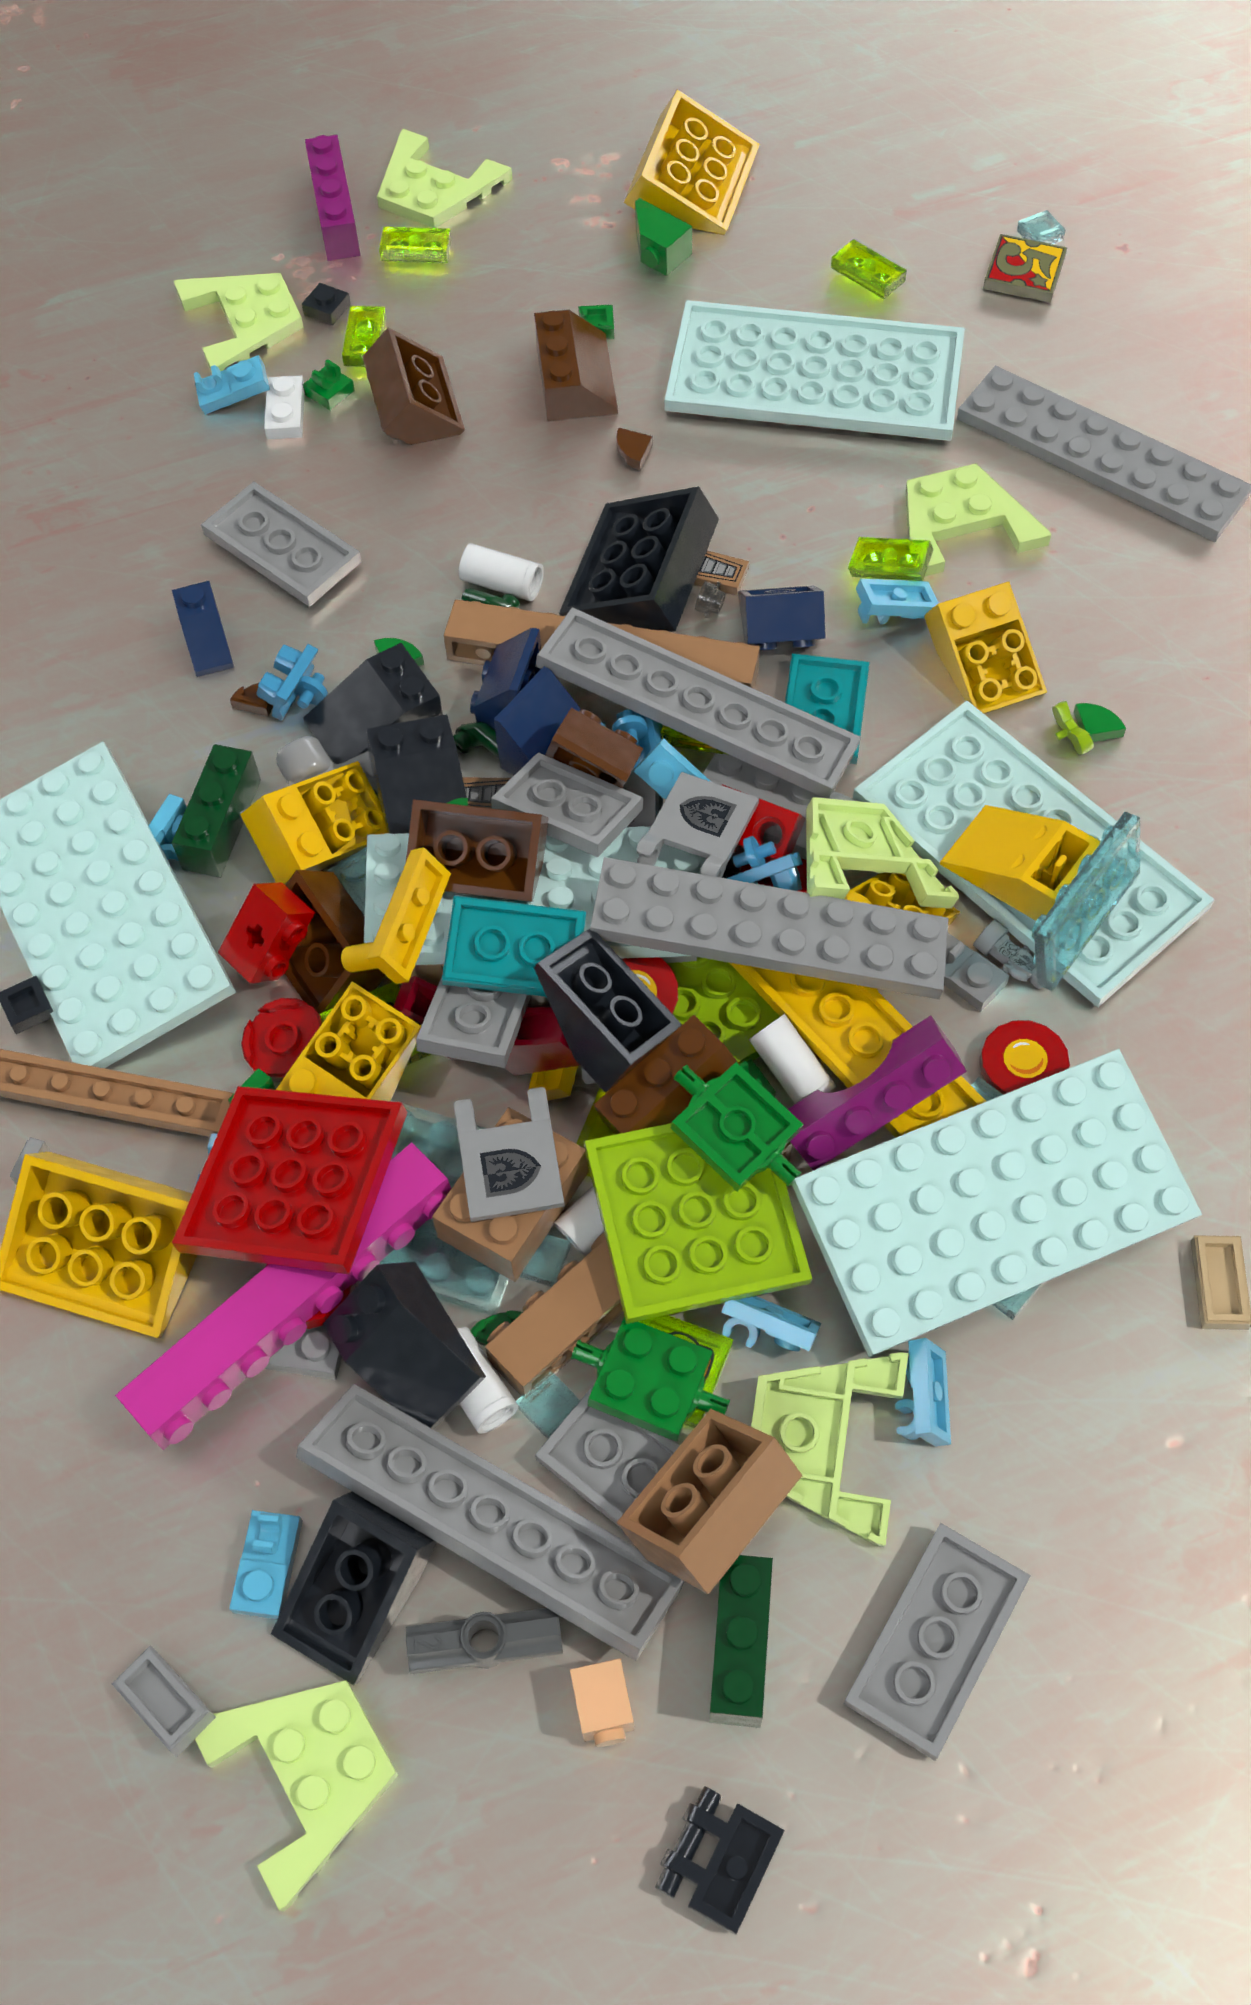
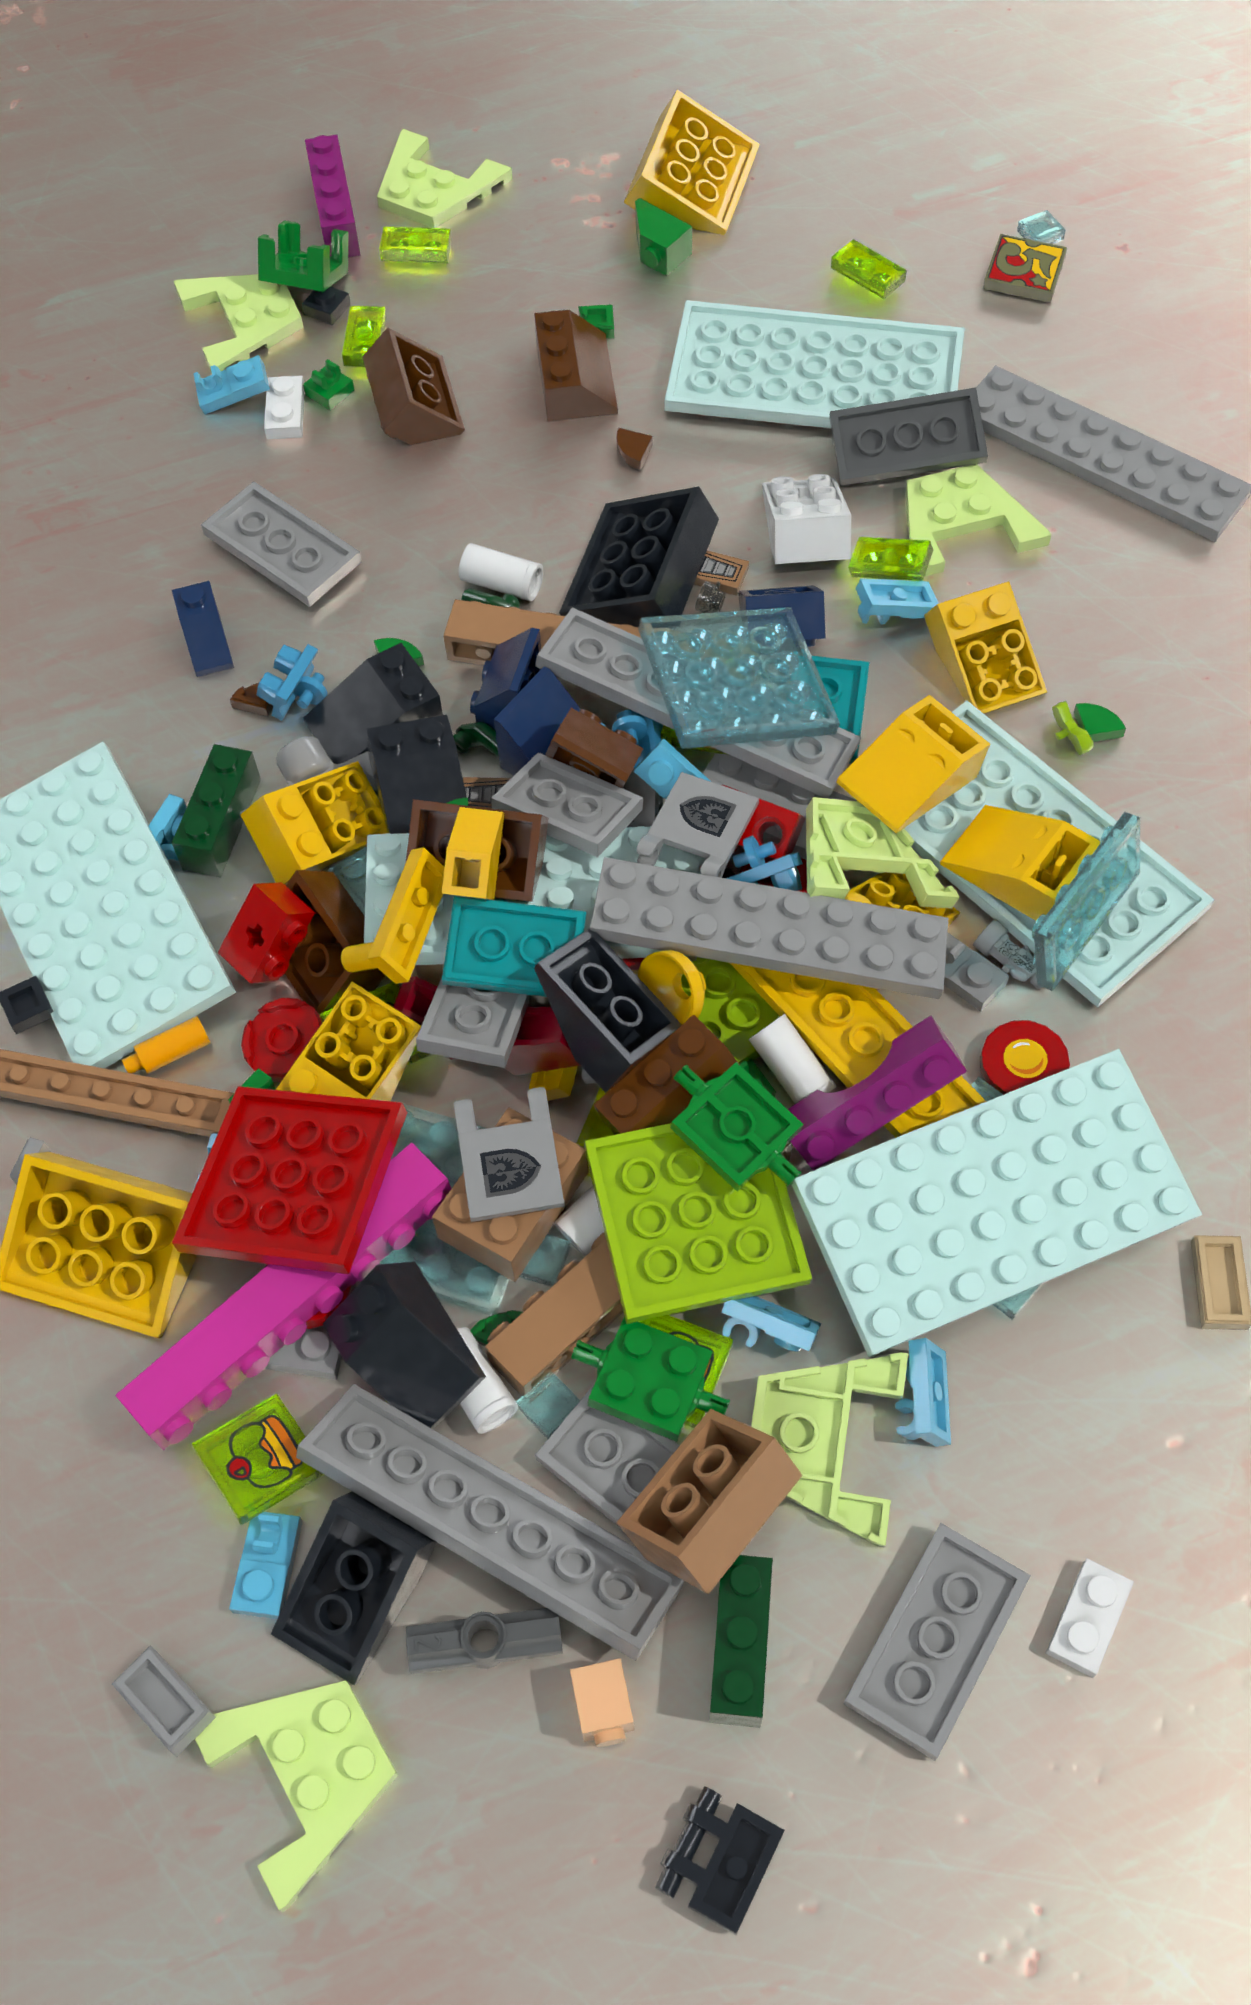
none -> light orange cylinder [121,1016,211,1074]
none -> clear neon green tile [192,1393,324,1525]
none -> green panel [258,220,348,292]
none -> yellow slope [442,807,504,900]
none -> yellow piece [637,950,706,1024]
none -> clear light blue plate [638,607,840,749]
none -> white slope [762,474,851,564]
none -> dark grey plate [829,387,988,486]
none -> yellow slope [836,695,990,833]
none -> white plate [1045,1558,1134,1678]

